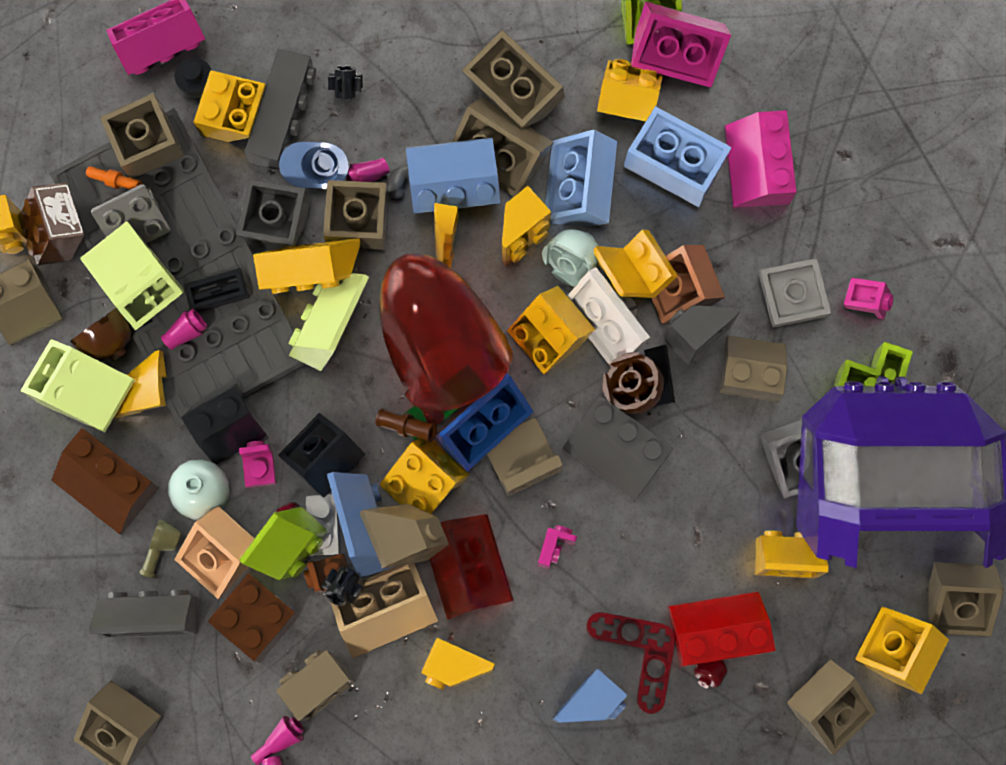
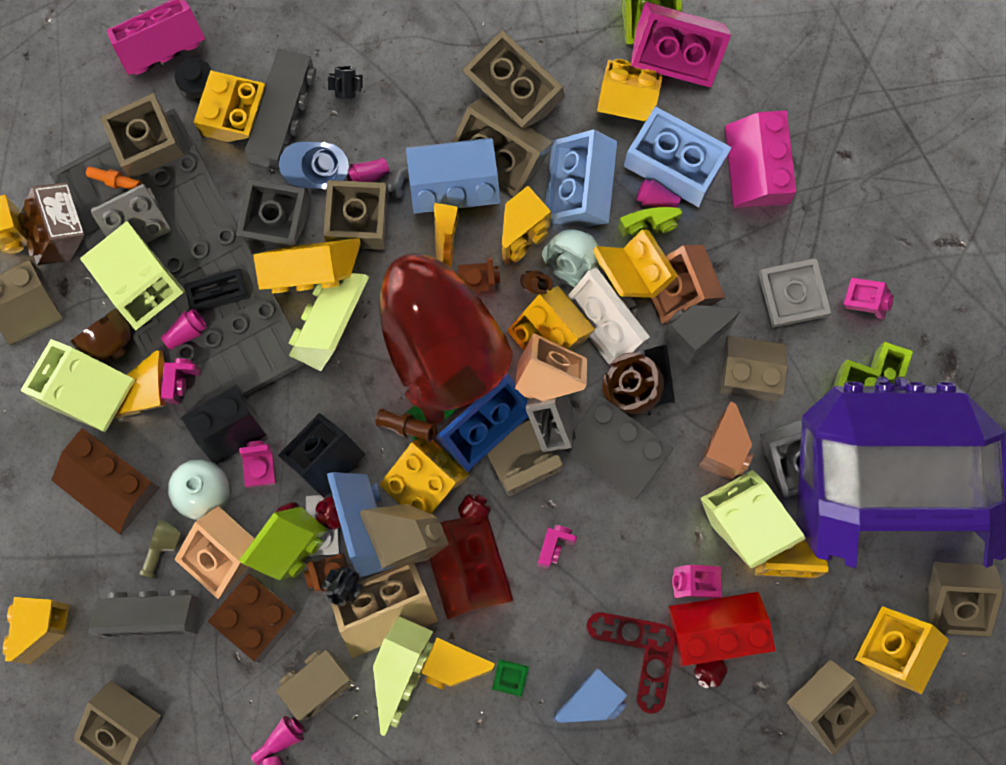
none -> yellow slope [3,597,69,664]
none -> dark pink bracket [161,359,201,404]
none -> dark red piece [315,497,341,530]
none -> yellowish green slope [373,616,434,736]
none -> dark orange bracket [458,258,500,296]
none -> dark red piece [458,493,491,526]
none -> green tile [492,659,529,697]
none -> light nougat slope [515,333,587,401]
none -> reddish brown pin [520,270,553,294]
none -> light grey torso [525,395,574,453]
none -> lime slope [618,207,682,237]
none -> dark pink cone [636,179,681,208]
none -> dark pink bracket [672,565,722,598]
none -> nougat slope [698,401,753,481]
none -> yellowish green slope [700,470,806,569]

